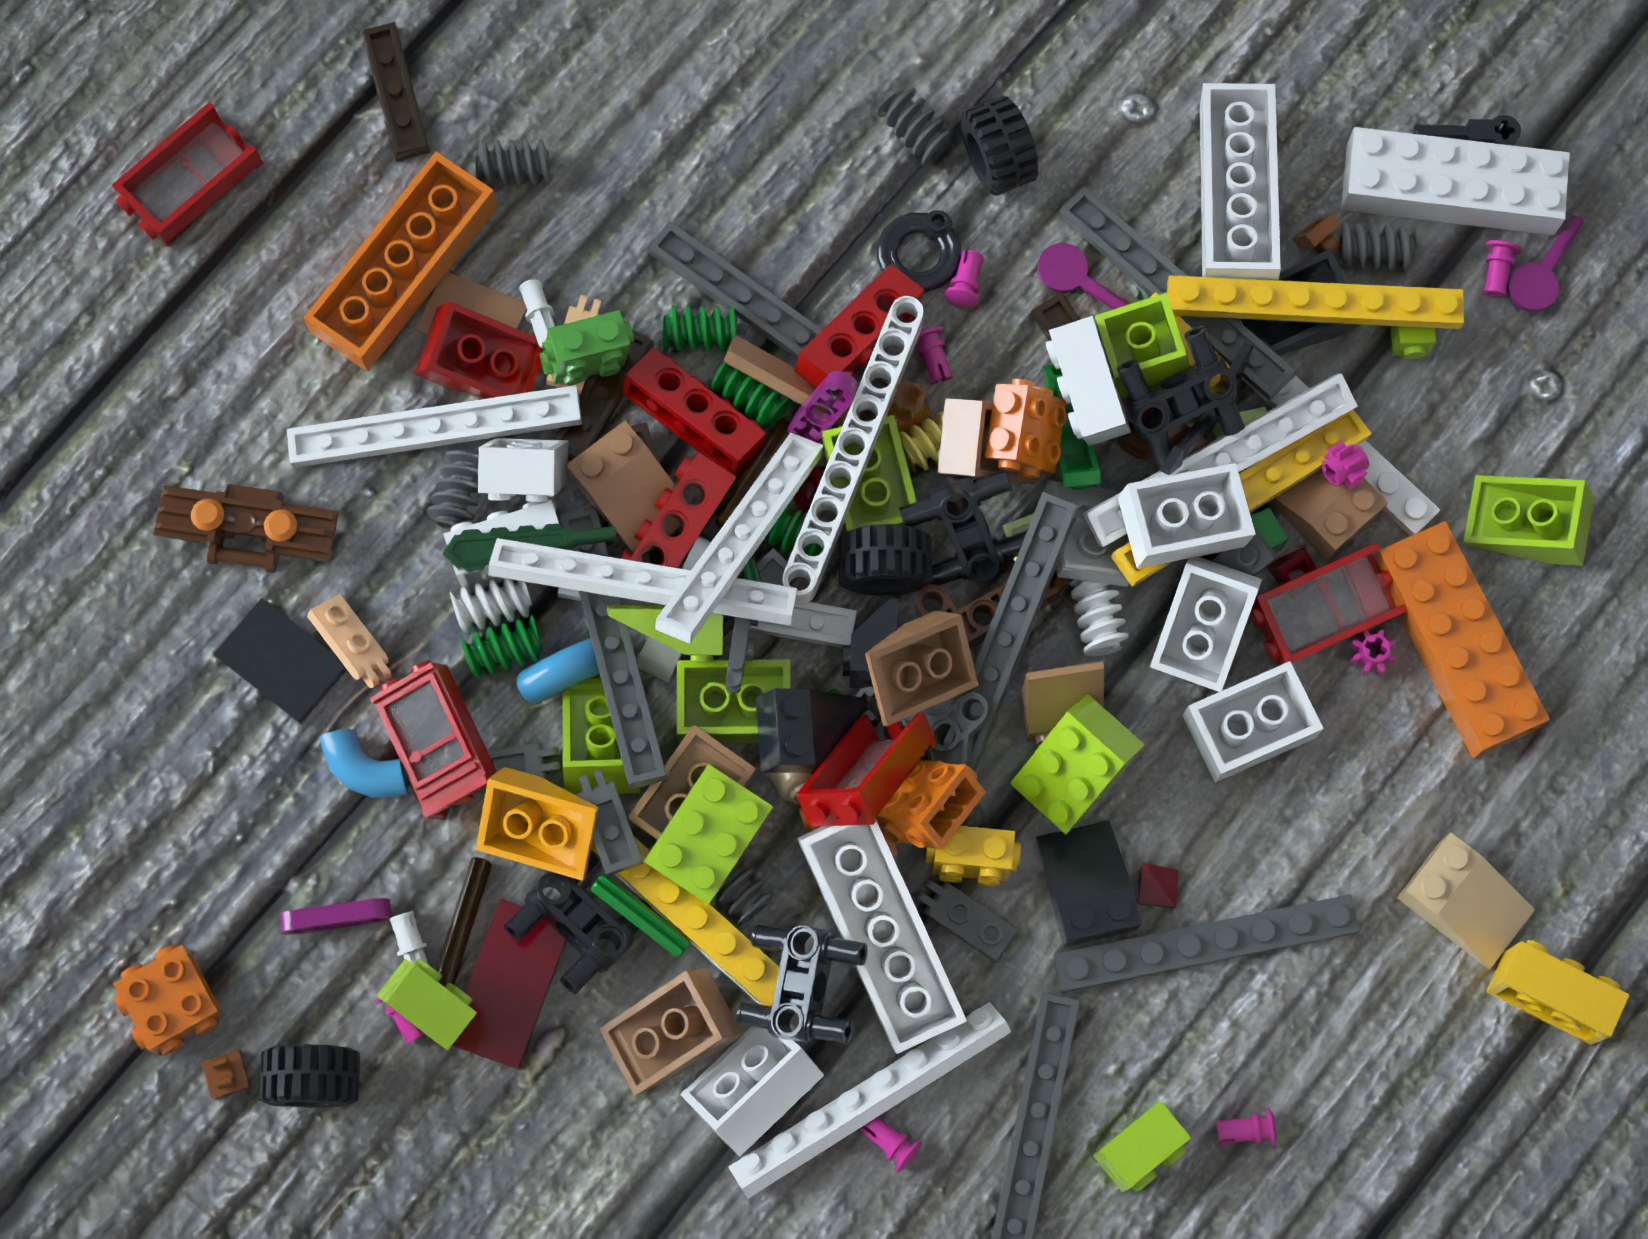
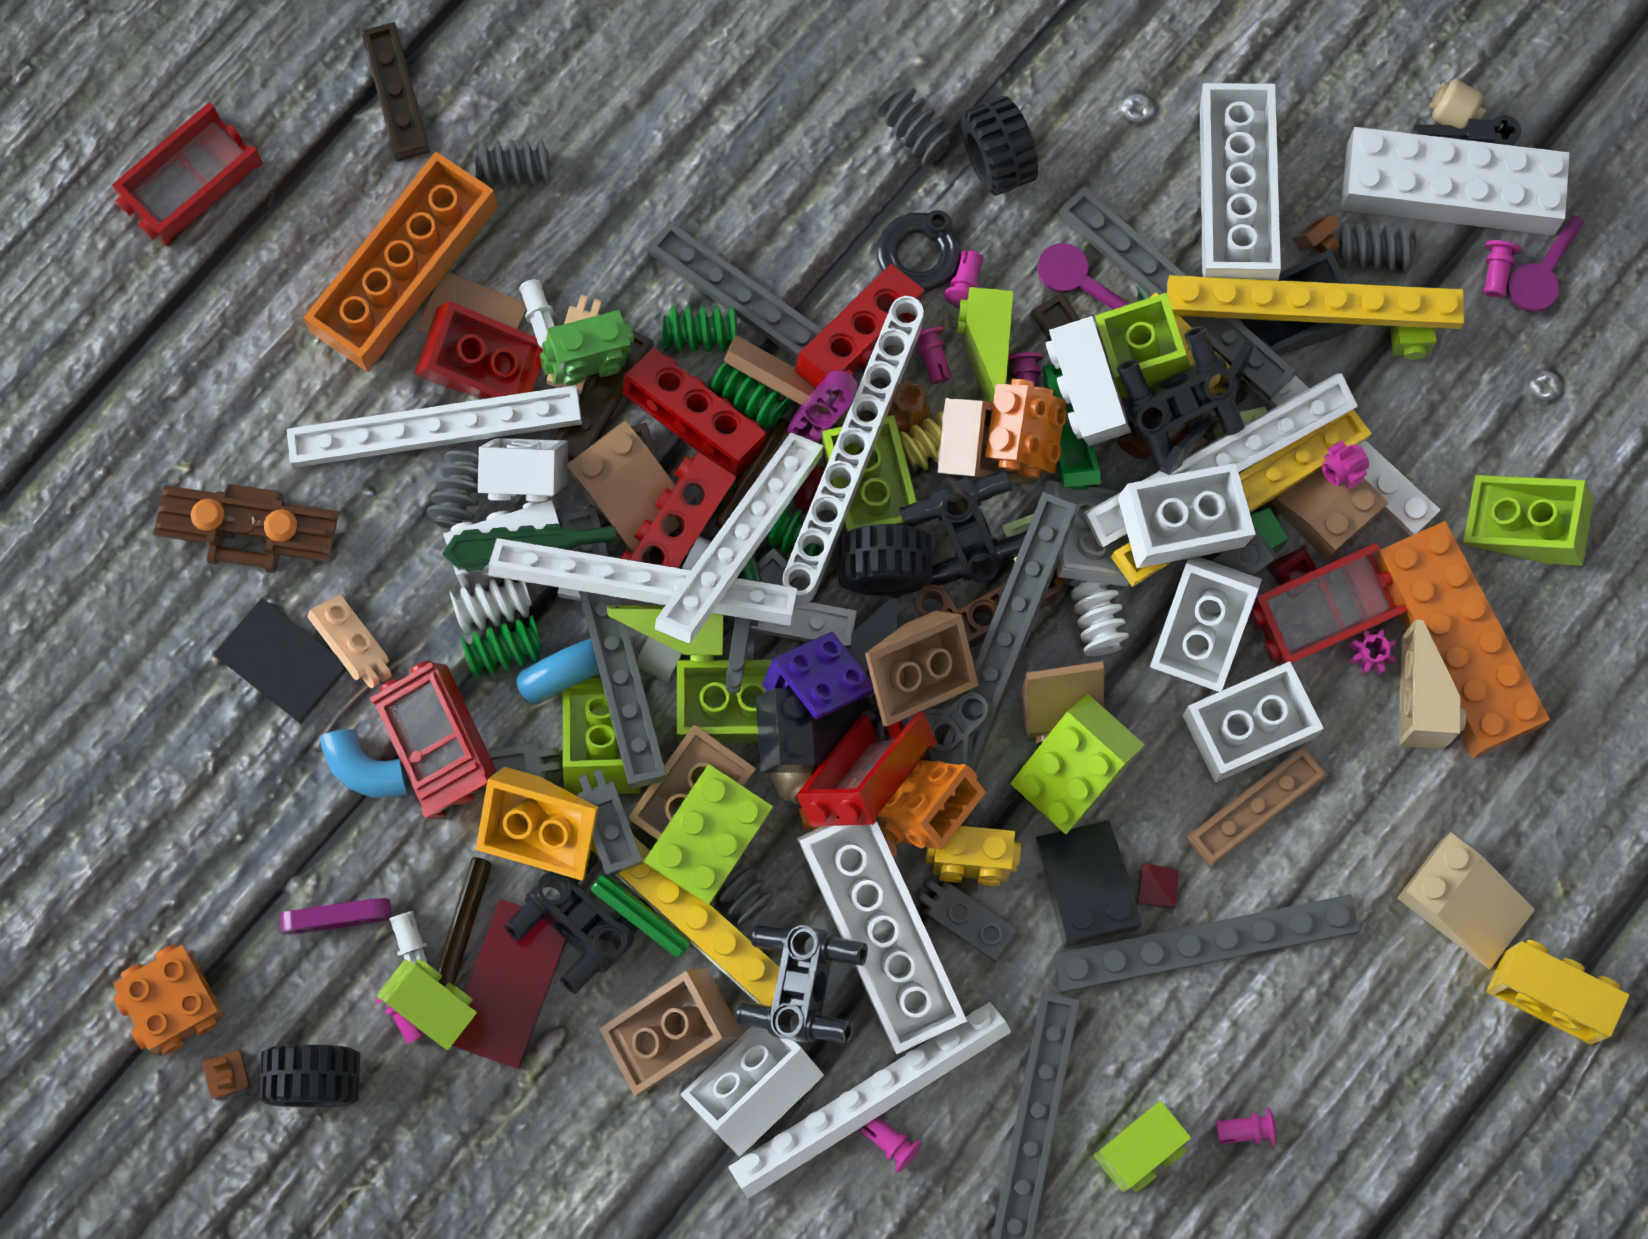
none -> dark purple bracket [762,631,874,719]
none -> lime slope [957,287,1013,403]
none -> dark pink pin [1008,352,1043,387]
none -> medium nougat tile [1186,746,1327,868]
none -> tan slope [1399,620,1466,749]
none -> tan head [1429,80,1486,129]

